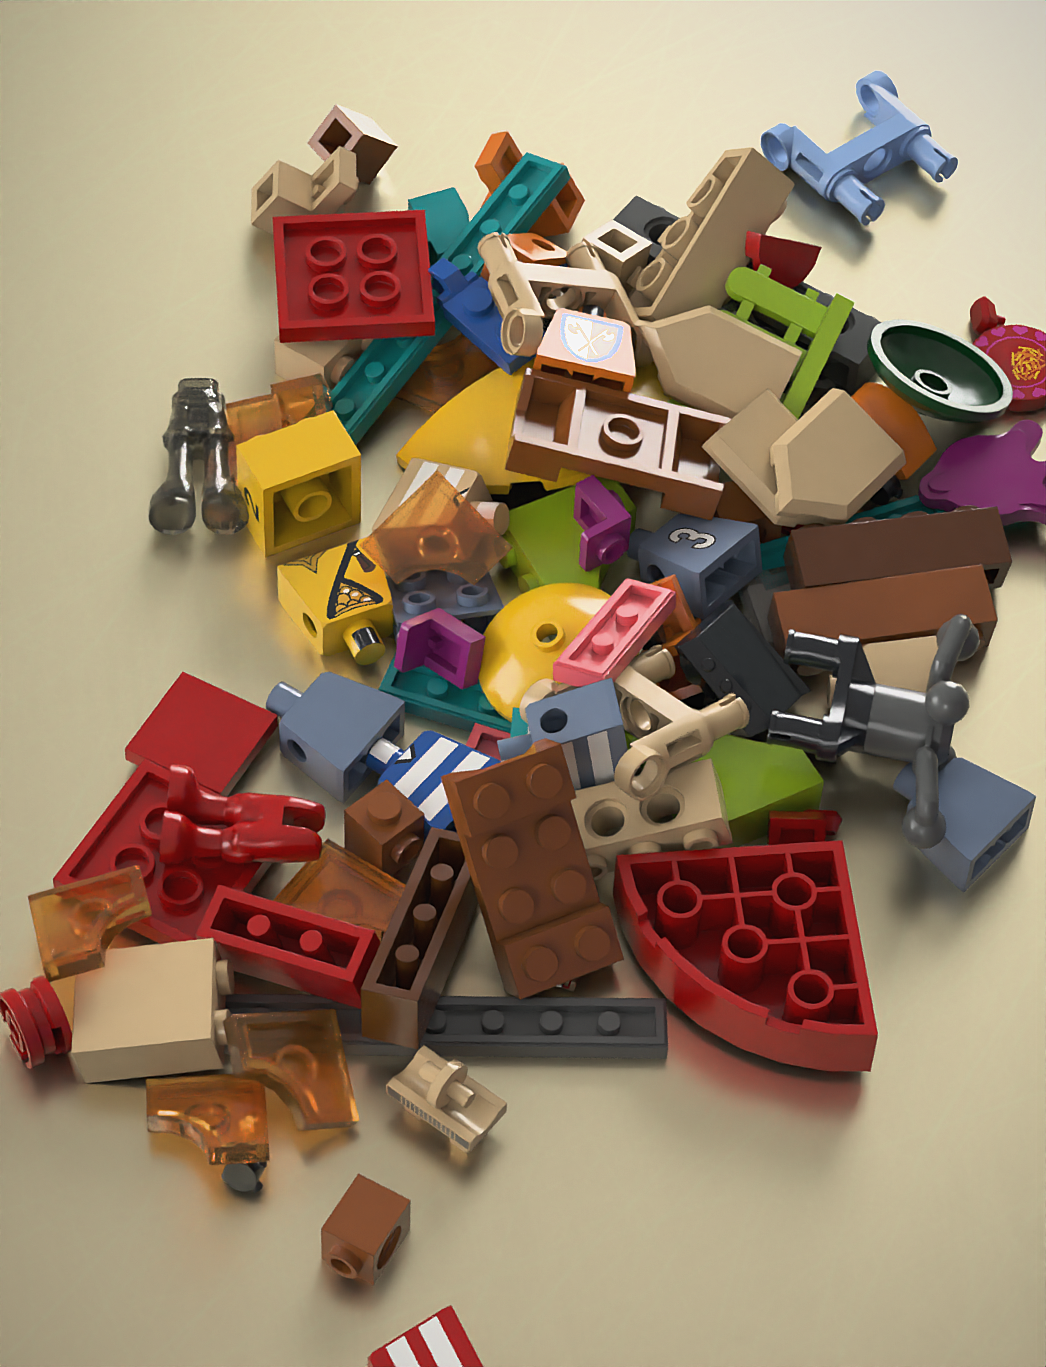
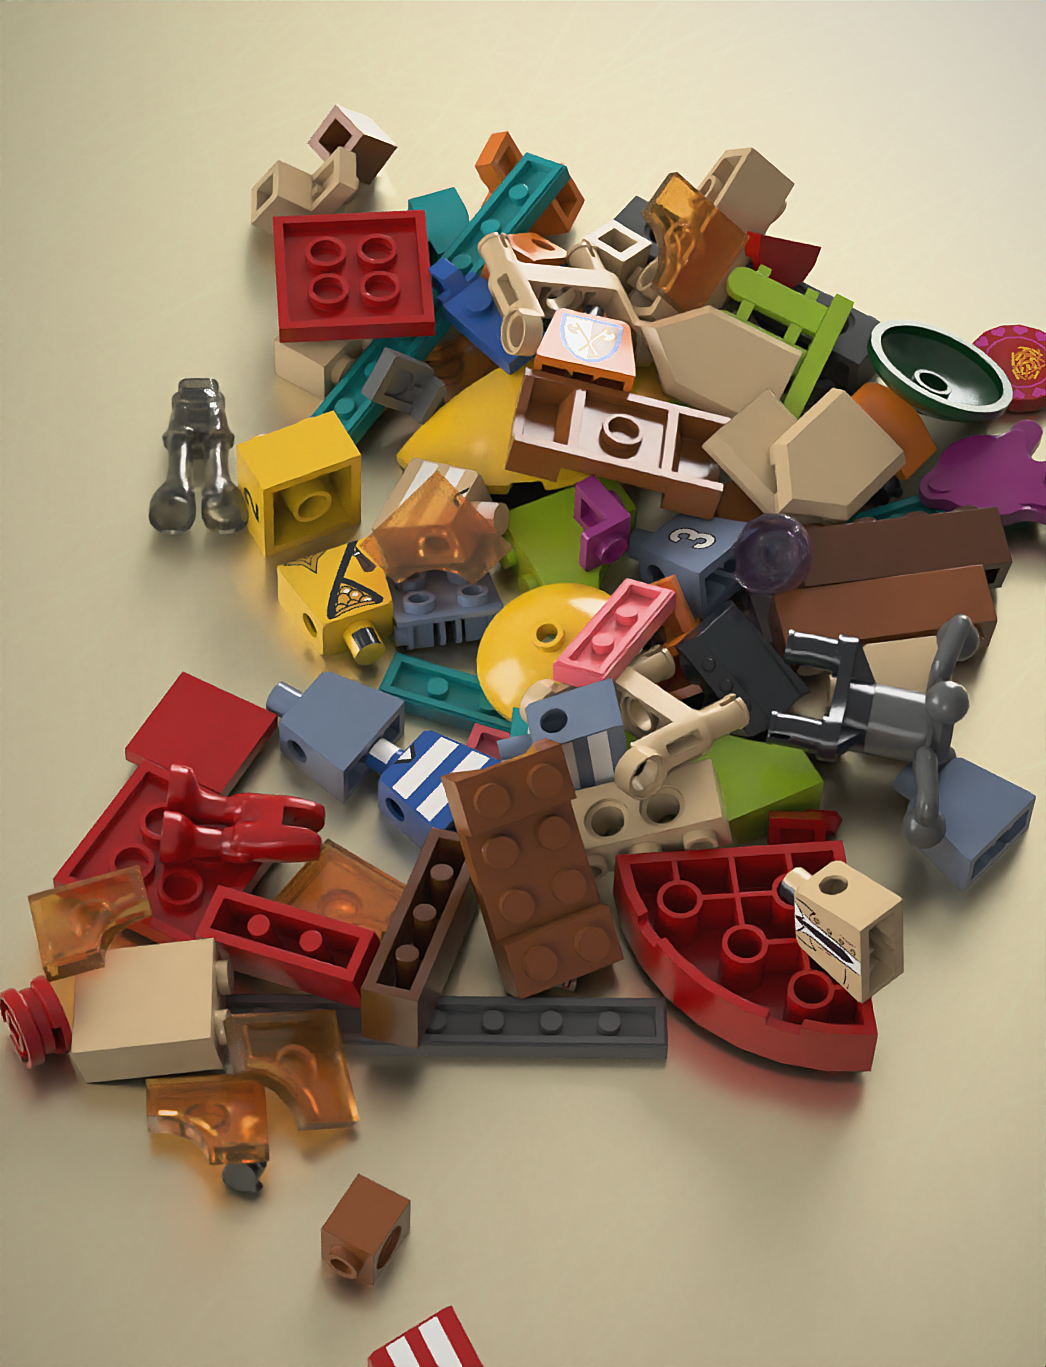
clear orange slope [226,373,332,491] -> none
dark orange brick [344,779,425,883] -> none
tan hips [386,1045,507,1153] -> none
magenta bracket [394,608,486,690] -> none
light blue connector [760,70,958,225] -> none
red rock [970,296,1006,336] -> none
none -> dark grey slope [361,347,448,425]
none -> clear orange tile [641,171,750,314]
none -> clear purple hair [731,513,813,596]
none -> tan torso [779,861,904,1004]

